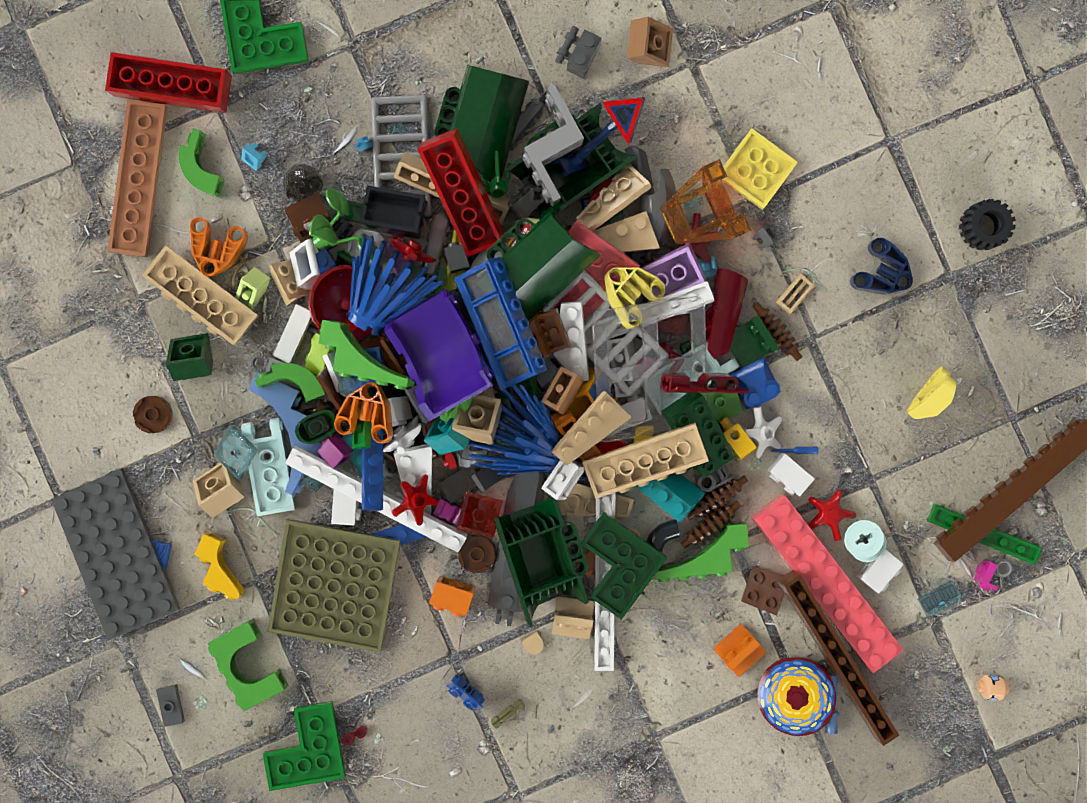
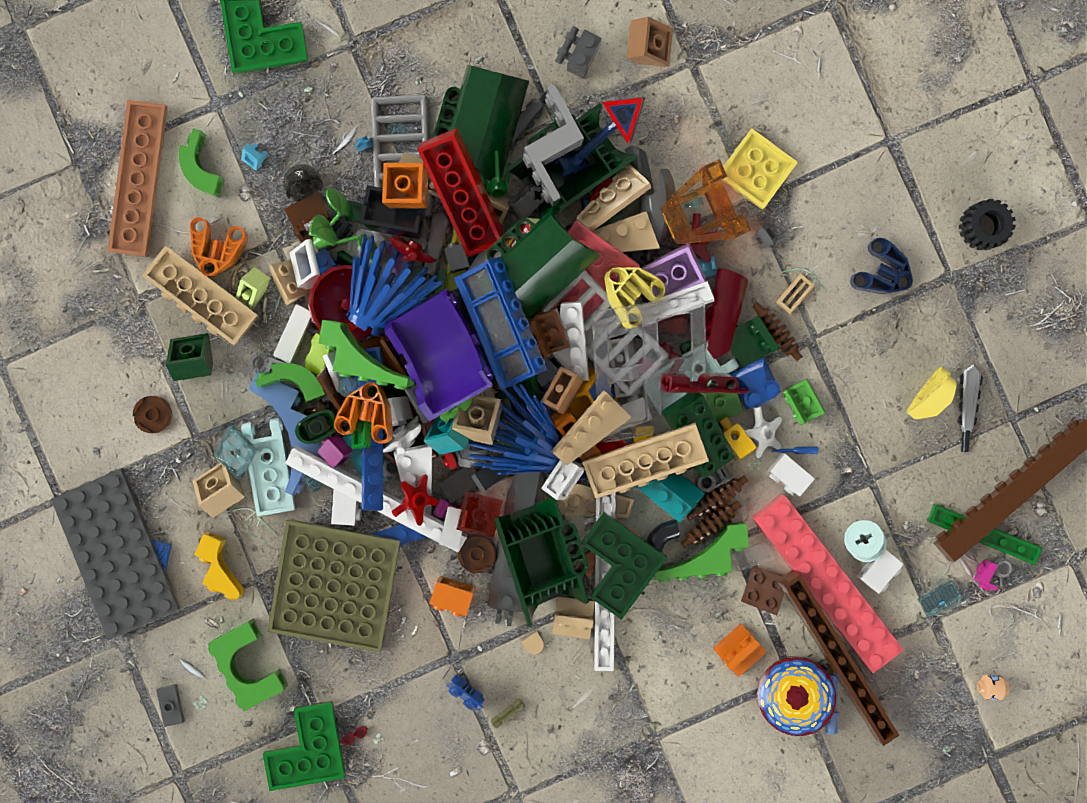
red brick [105,52,232,114] -> none
red animal [808,489,857,541] -> none
none -> orange brick [382,163,428,208]
none -> white sticker [439,507,466,549]
none -> bright green bracket [784,378,826,425]
none -> light grey sword [958,364,983,452]

